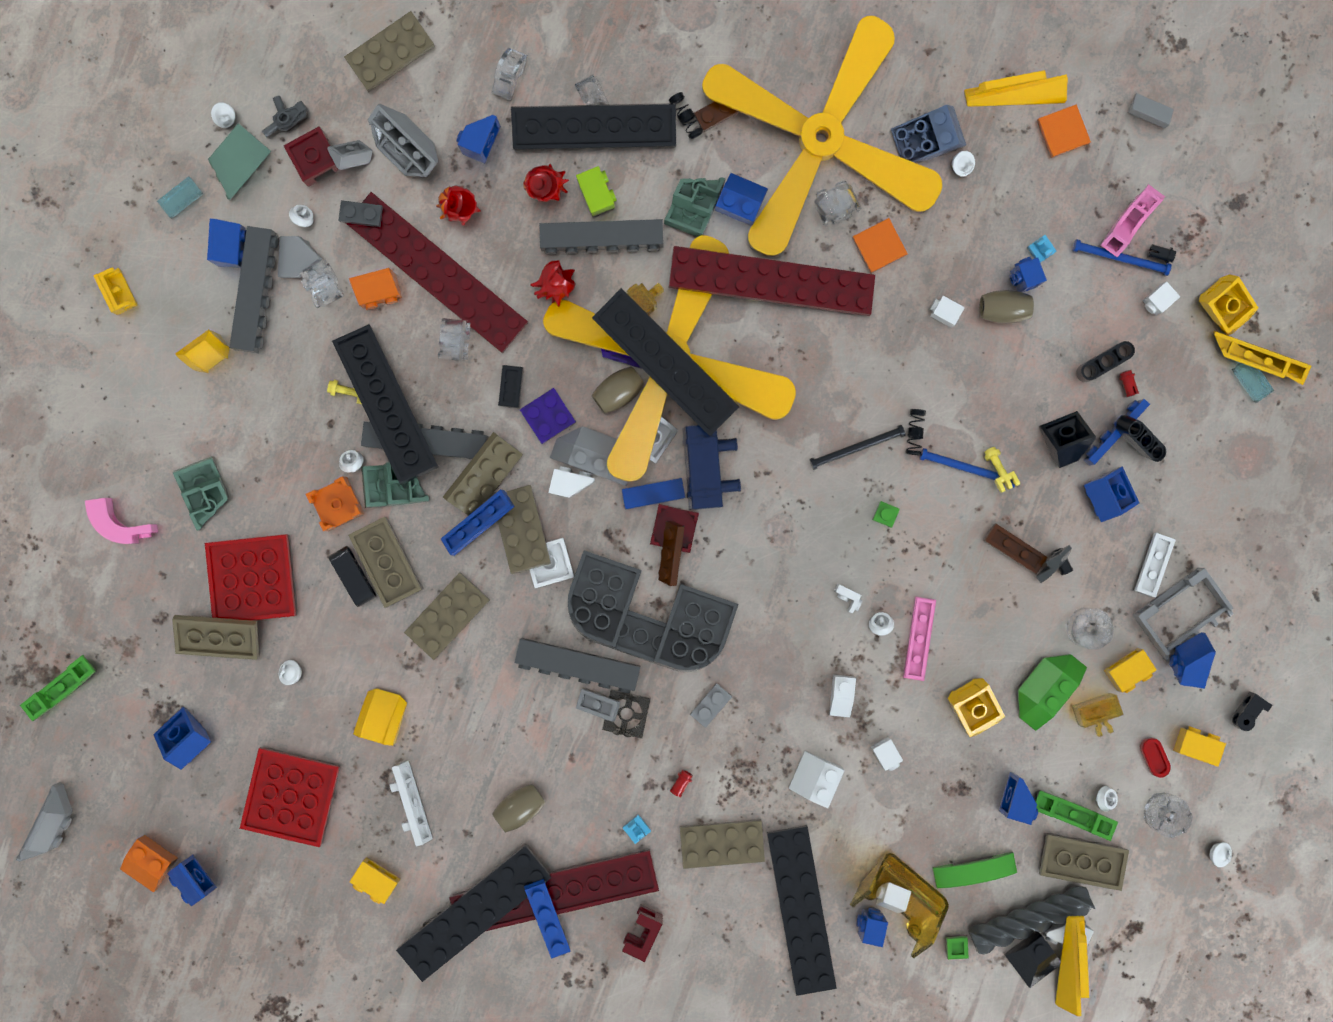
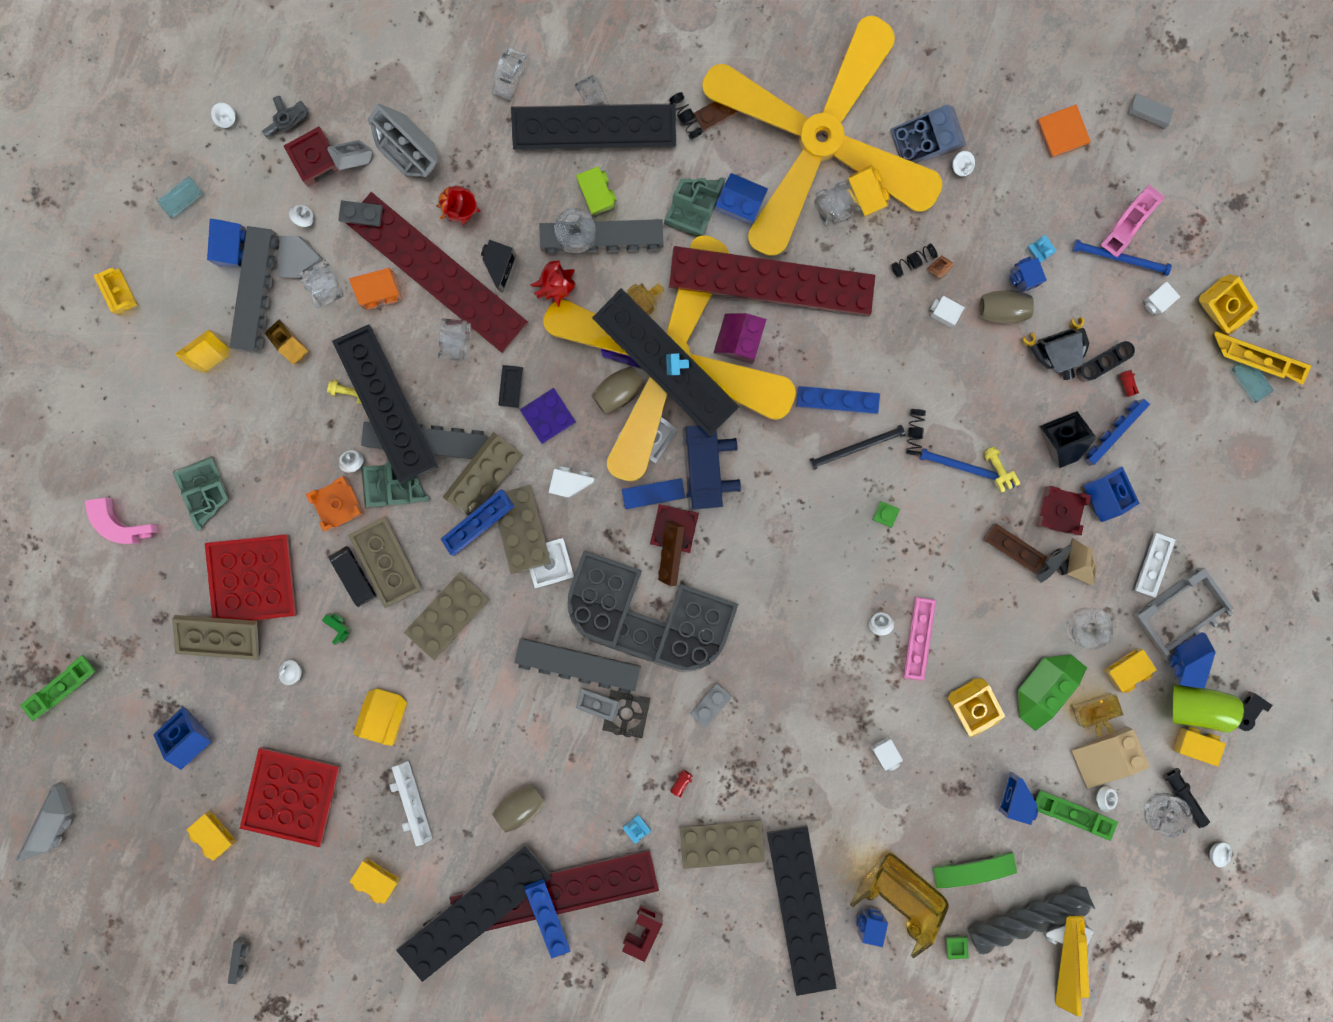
orange slope [120,835,178,893] -> none
blue slope [167,855,217,906] -> none
sand green slope [208,123,271,200] -> none
dark tan plate [344,11,435,92] -> none
blue slope [456,115,501,164] -> none
red hair [523,164,569,202] -> none
light grey wedge [550,426,628,486] -> none
white slope [789,751,845,808] -> none
white slope [829,674,856,717] -> none
white bracket [834,584,863,614] -> none
orange tile [852,218,908,273] -> none
white brick [876,882,911,913] -> none
yellow wedge [964,70,1068,107] -> none
black slope [1004,931,1061,988] -> none
dark tan plate [1039,834,1129,891] -> none
black beam [1116,415,1167,462] -> none
red tile [1140,737,1171,778] -> none
black pin [1148,244,1176,263] -> none
none -> yellow brick [186,810,237,861]
none -> dark grey plate [228,937,249,985]
none -> pearl gold slope [265,319,308,365]
none -> green bracket [322,613,350,645]
none -> black slope [481,240,517,293]
none -> clear brick [554,208,597,254]
none -> medium azure tile [666,353,689,375]
none -> magenta slope [713,313,767,364]
none -> blue plate [796,386,880,414]
none -> yellow brick [848,166,890,216]
none -> black piece [891,243,938,278]
none -> nougat slope [927,256,954,278]
none -> black torso [1022,317,1090,380]
none -> dark red panel [1036,486,1091,536]
none -> tan slope [1067,538,1097,585]
none -> tan slope [1071,726,1150,788]
none -> black pin [1163,768,1210,828]
none -> lime brick [1173,685,1244,733]

